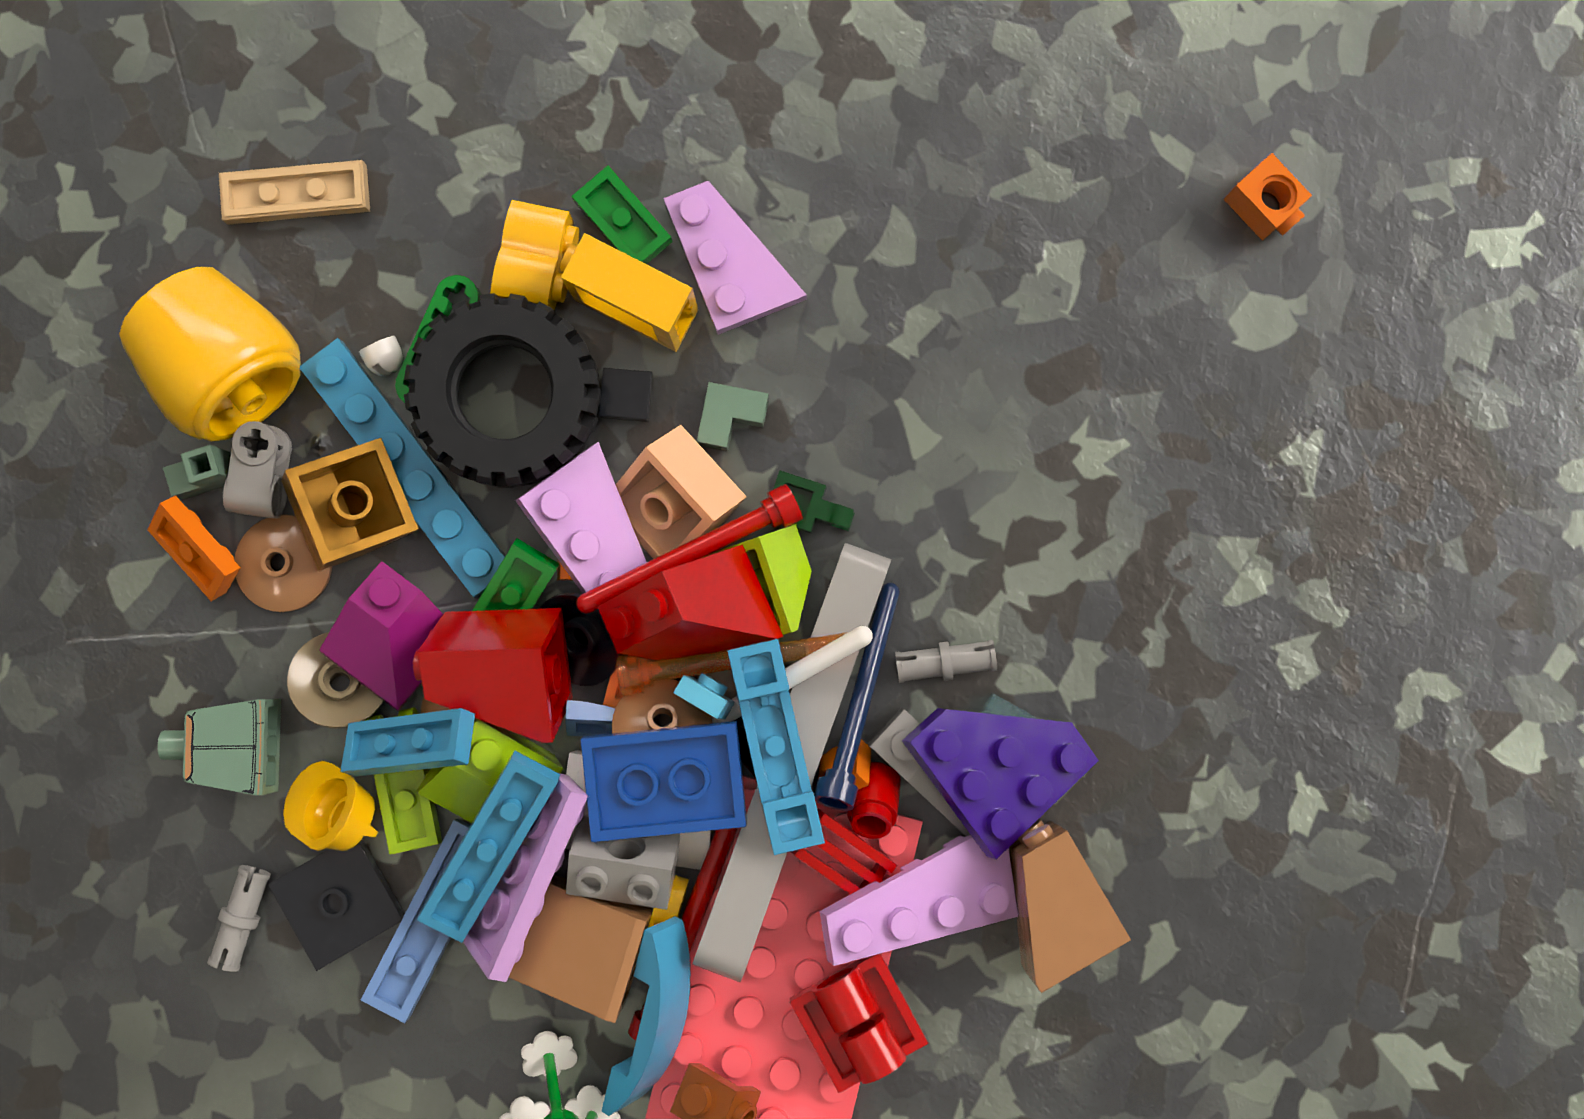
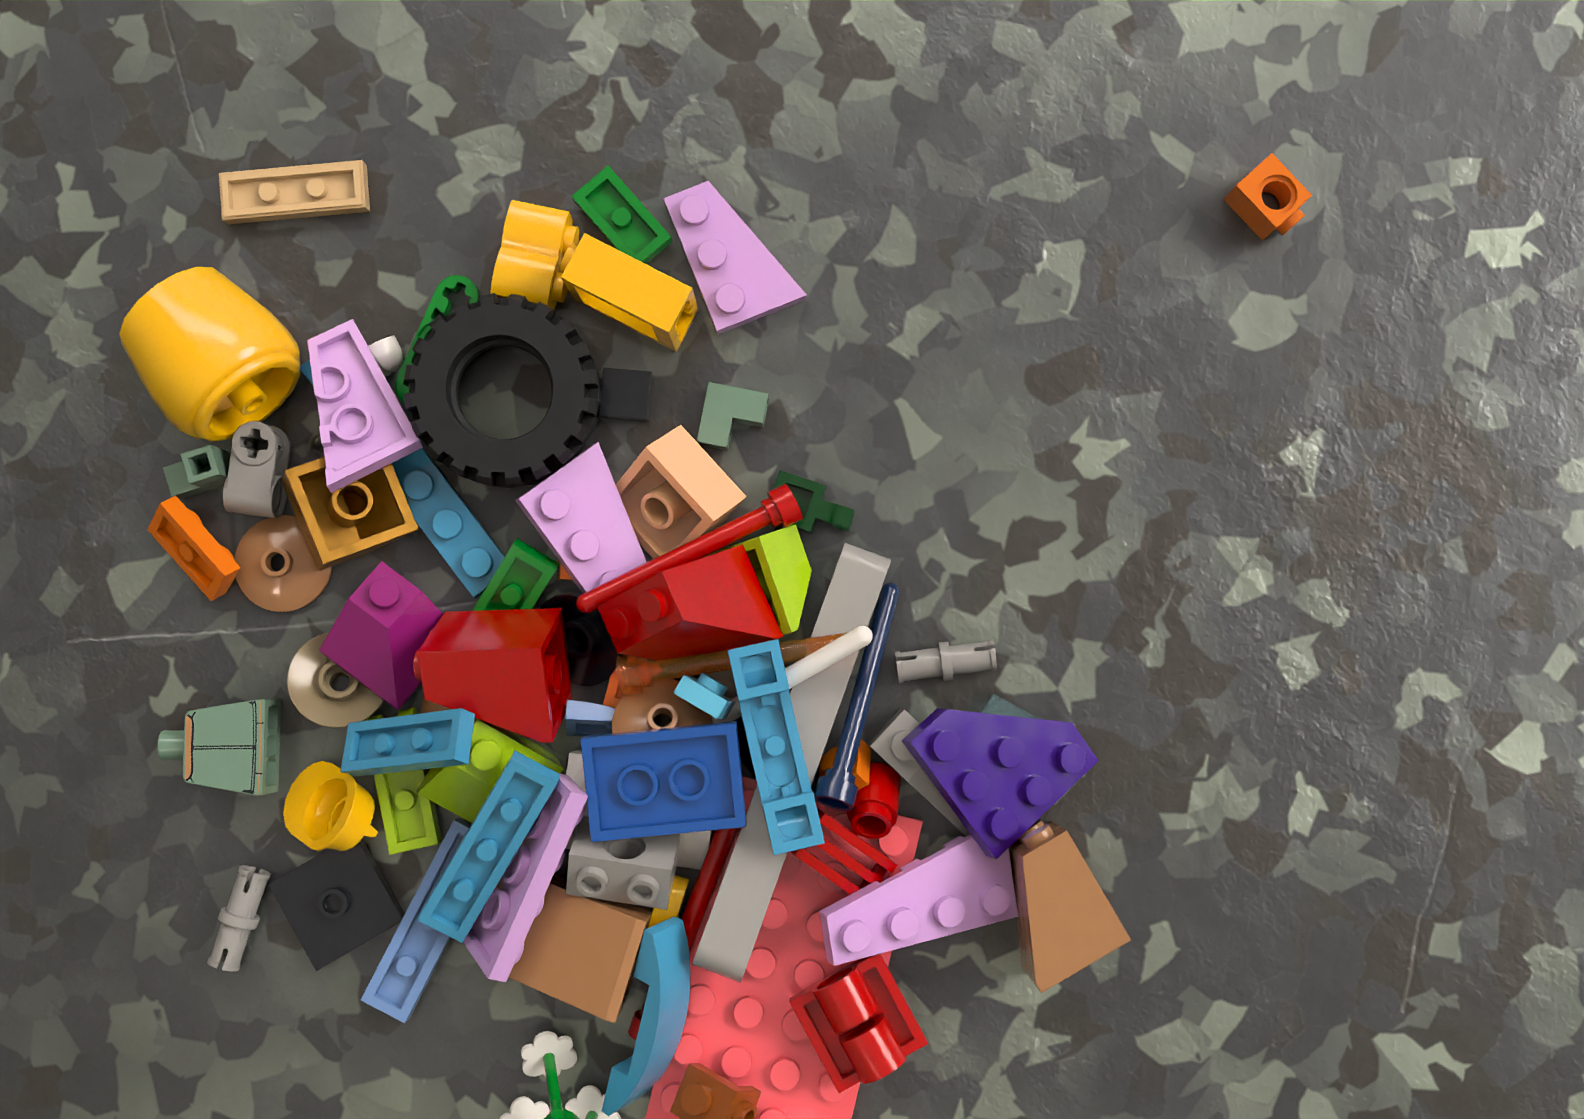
none -> lavender wing [307,319,423,493]

